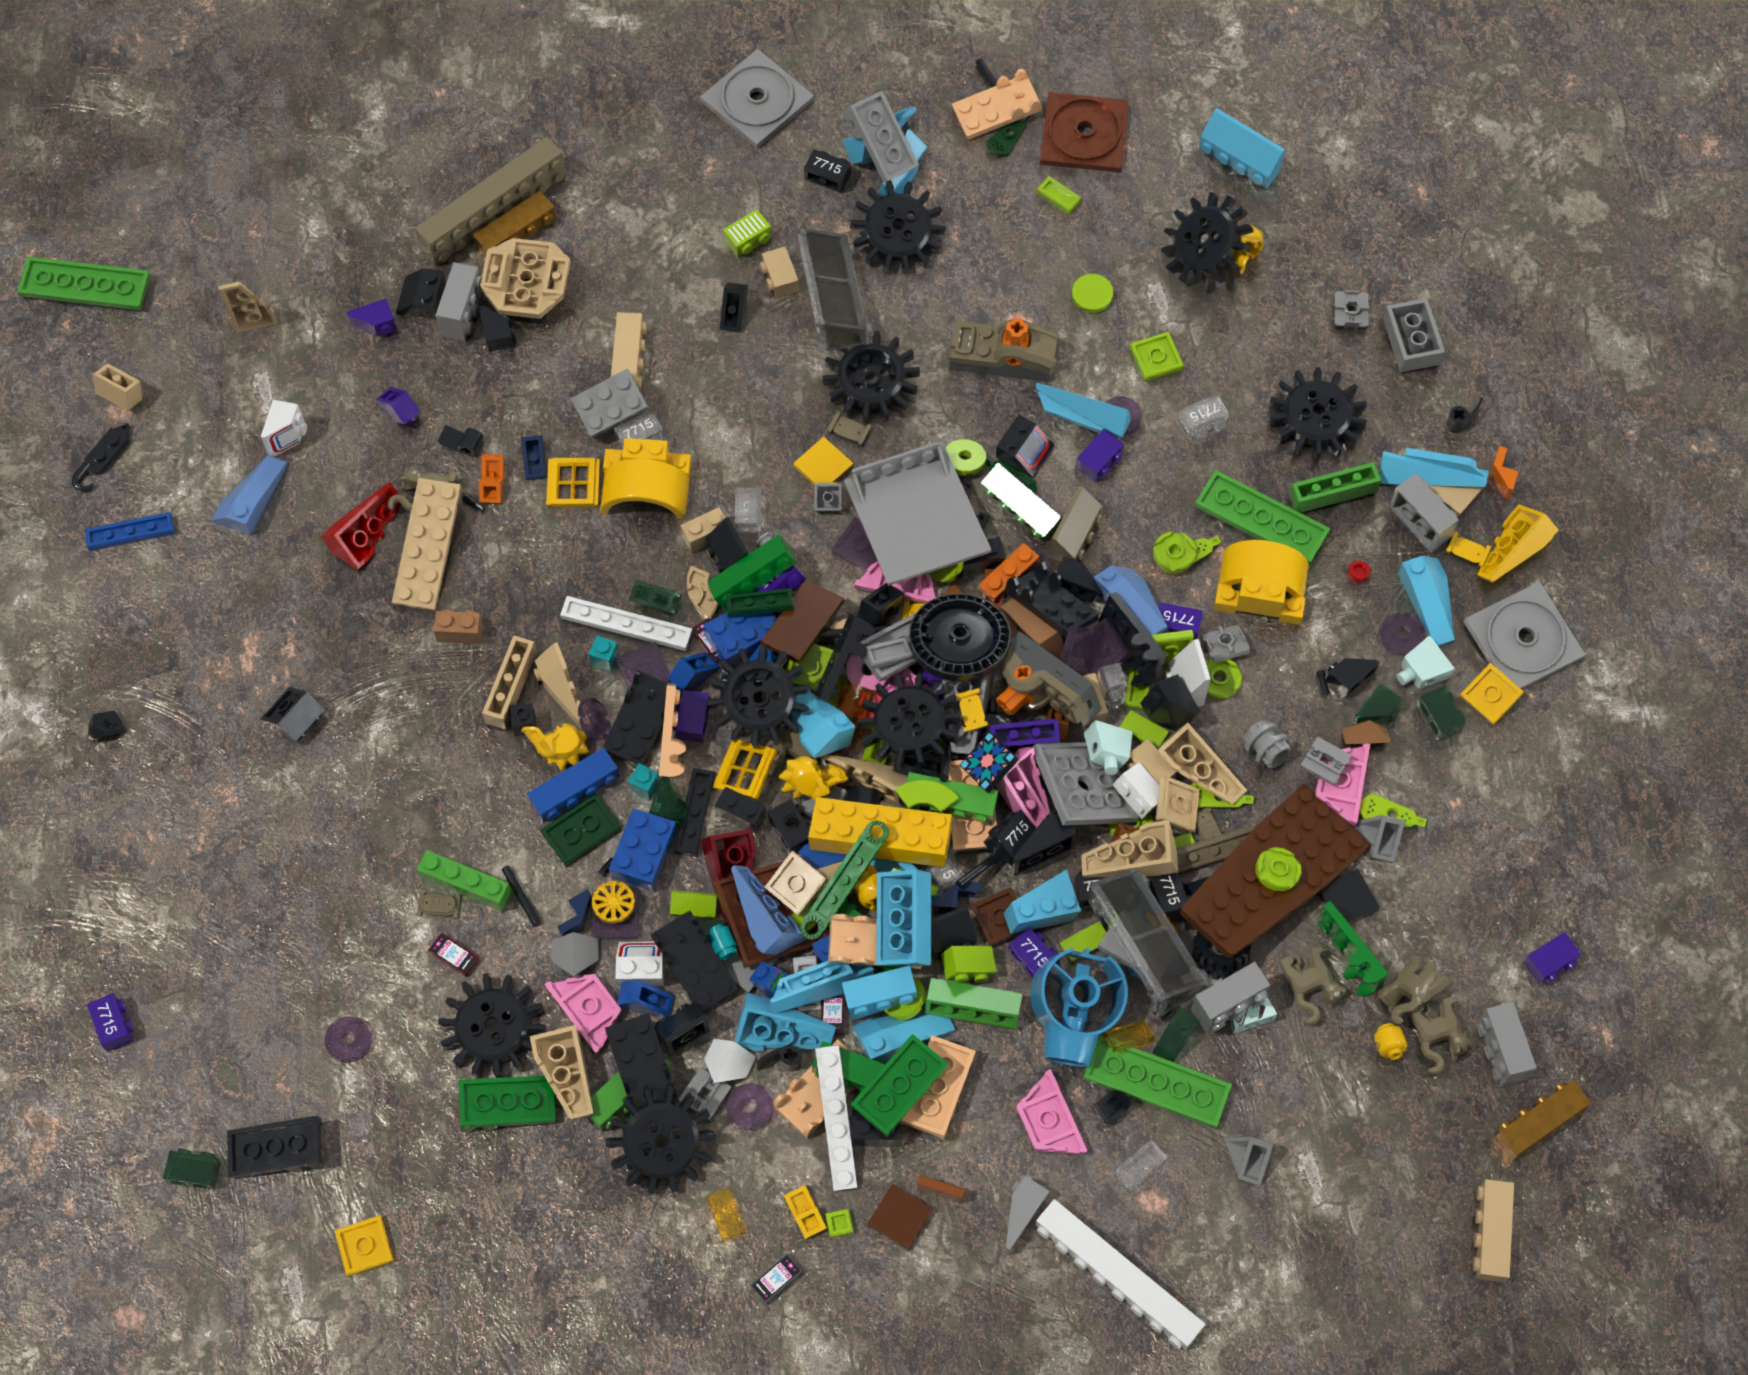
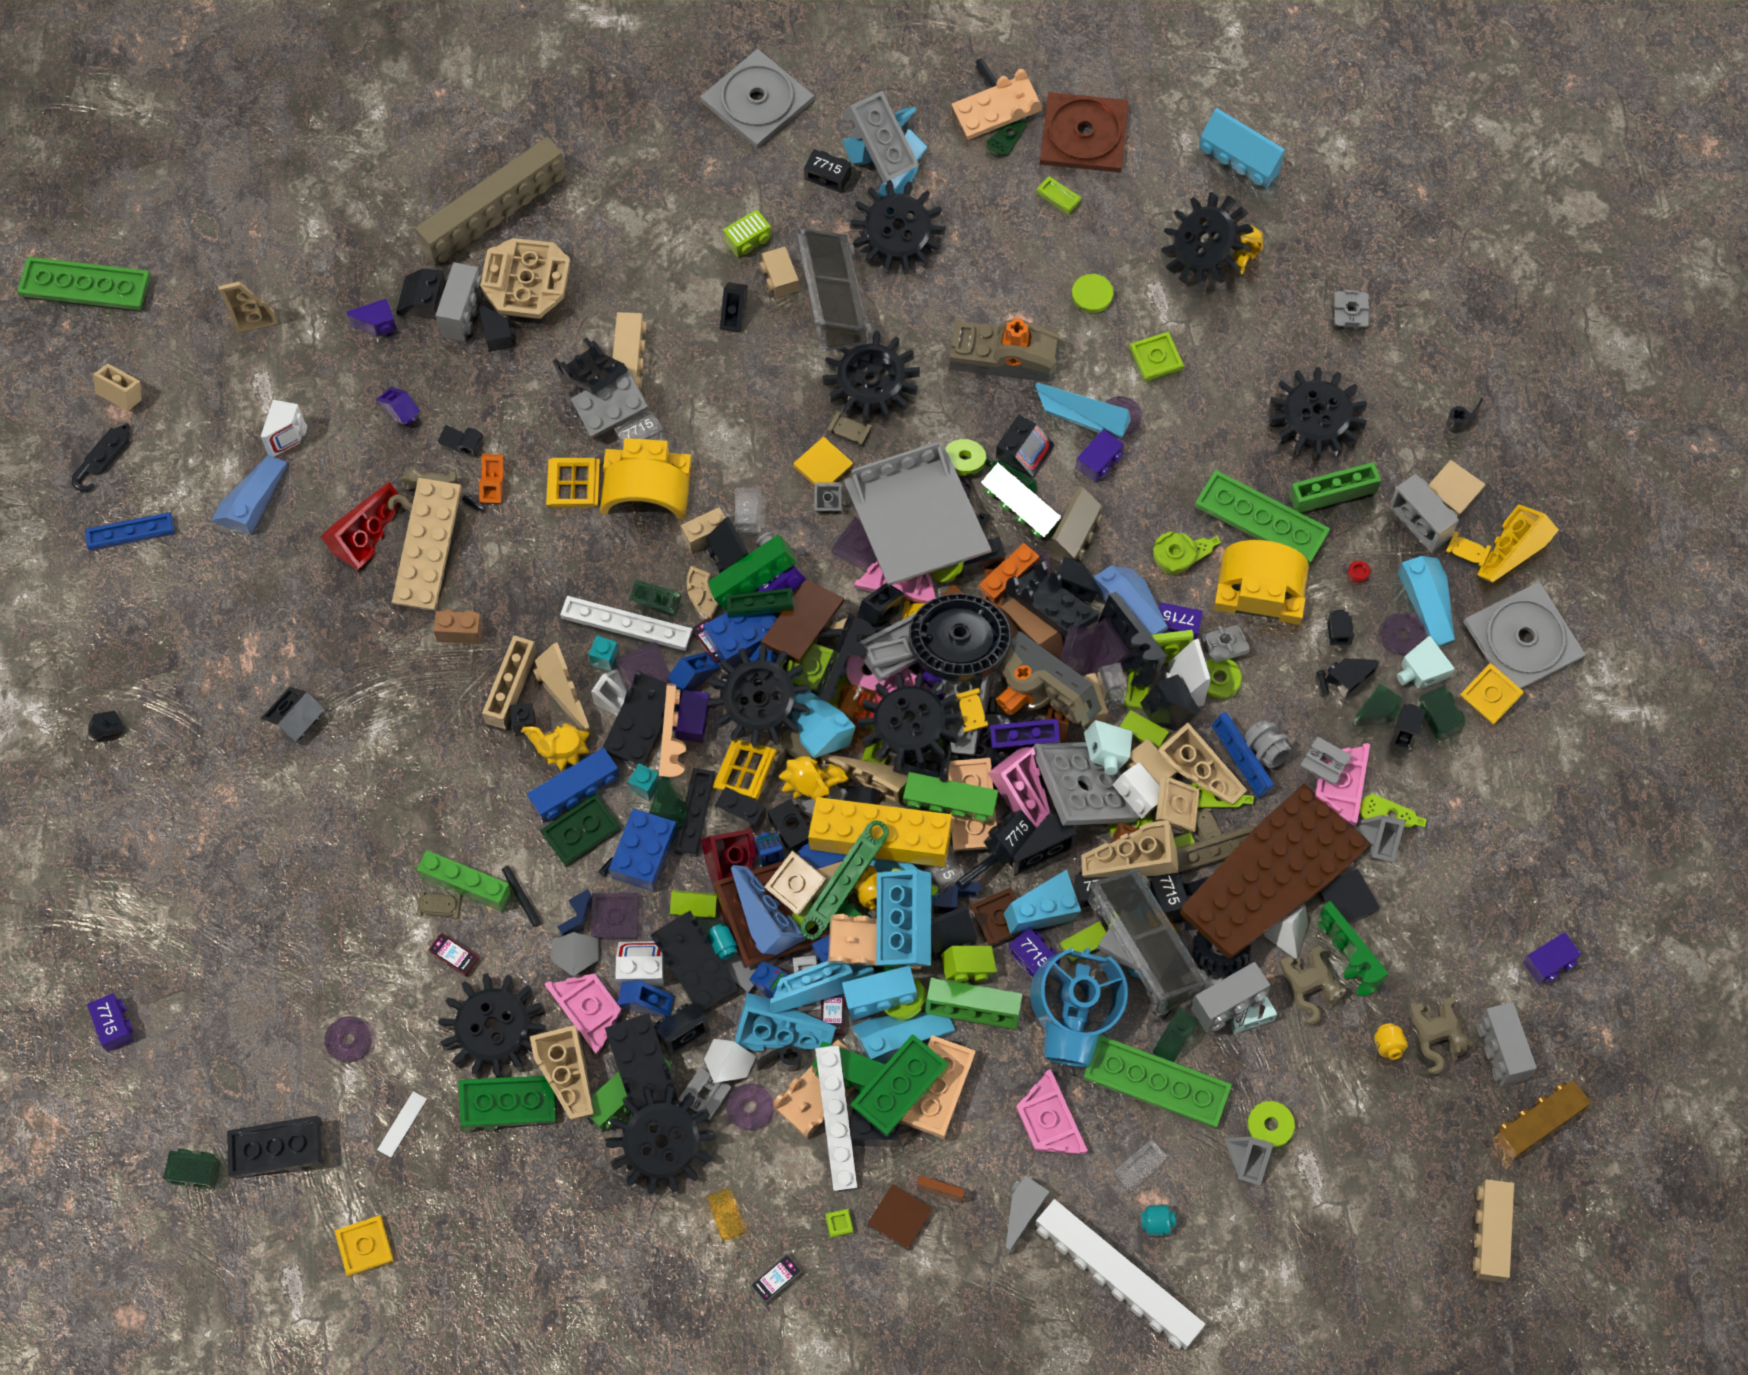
pearl gold brick [473,191,557,257] -> none
dark blue slope [521,435,547,480] -> none
clear purple tile [578,698,611,742] -> none
yellow wheel [592,881,635,924] -> none
yellow slope [783,1185,826,1239] -> none
lime tile [895,780,959,813] -> none
tile [960,731,1019,793] -> none
black plate [1093,1090,1131,1124] -> none
clear yellow tile [1102,1019,1155,1052] -> none
clear brick [1178,394,1230,440] -> none
lime tile [1255,847,1302,892] -> none
medium nougat slope [1342,720,1390,744] -> none
dark tan animal [1378,955,1450,1024] -> none
medium azure wedge [1379,448,1489,487] -> none
light grey brick [1383,298,1445,373] -> none
orange slope [1490,446,1519,499] -> none
none -> white sticker [377,1091,427,1157]
none -> black hinge [552,337,628,394]
none -> white slope [591,669,627,716]
none -> blue slope [754,832,784,867]
none -> teal head [1141,1204,1176,1237]
none -> blue tile [1211,712,1274,798]
none -> lime tile [1247,1101,1295,1149]
none -> white slope [1264,904,1308,958]
none -> black window [1327,610,1355,645]
none -> black brick [1390,704,1426,751]

